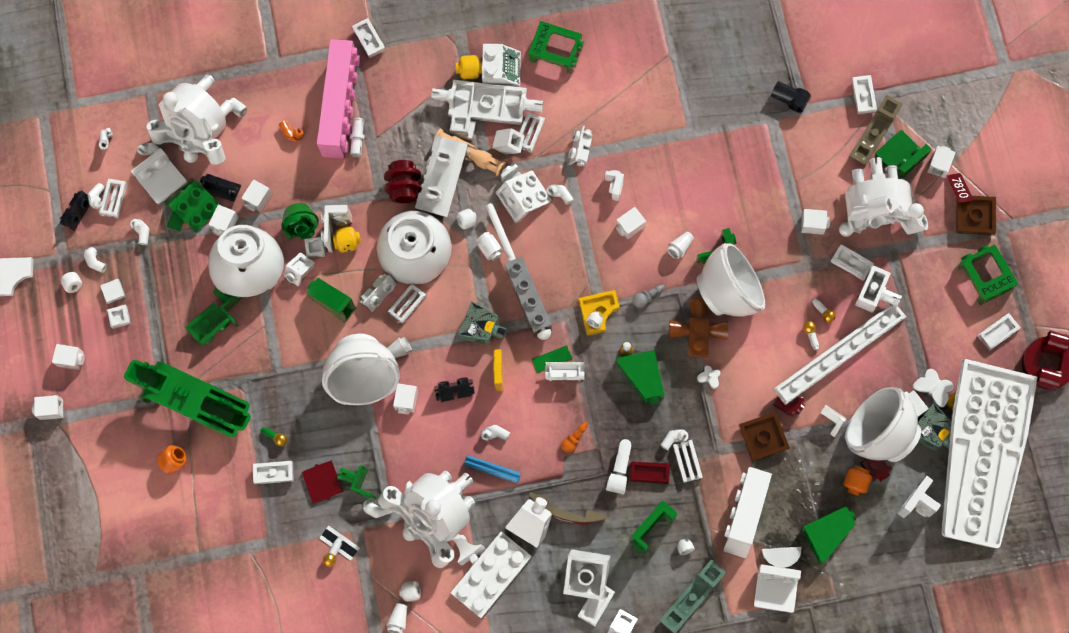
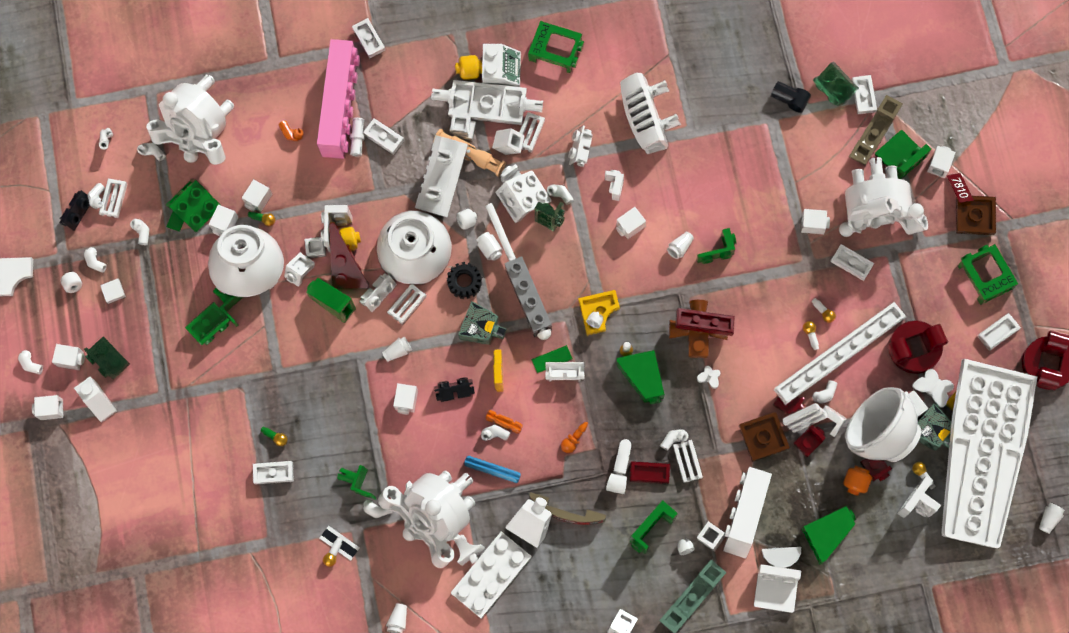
white tile [107,305,131,329] -> none
green piece [124,360,251,437] -> none
white bracket [131,148,187,205] -> none
orange head [157,445,186,474] -> none
black hinge [200,174,241,202] -> none
white hinge [230,98,248,118] -> none
green cone [281,203,319,240] -> none
dark red piece [302,460,343,504] -> none
white piece [322,334,400,405] -> none
dark red piece [384,160,422,204] -> none
white piece [399,581,421,602] -> none
white slope [563,550,611,600] -> none
white tile [578,586,615,627] -> none
light grey bar [632,285,665,308] -> none
white piece [697,243,765,317] -> none
white brick [855,266,902,313] -> none
none -> white arm [18,350,43,374]
none -> white slope [74,377,117,423]
none -> clear green bracket [83,336,130,380]
none -> piece [248,211,275,226]
none -> dark red wing [329,222,370,289]
none -> white plate [363,118,404,155]
none -> black tyre [447,262,482,299]
none -> orange axle [486,410,523,434]
none -> clear green bracket [535,202,565,231]
none -> white piece [620,73,681,154]
none -> dark red tile [675,308,735,336]
none -> white brick [697,521,725,552]
none -> white tile [783,403,827,433]
none -> dark red bracket [793,425,826,457]
none -> white arm [812,380,838,404]
none -> clear green bracket [813,62,859,106]
none -> dark red piece [887,321,949,374]
none -> pearl gold piece [912,462,936,489]
none -> white cone [1039,503,1065,534]

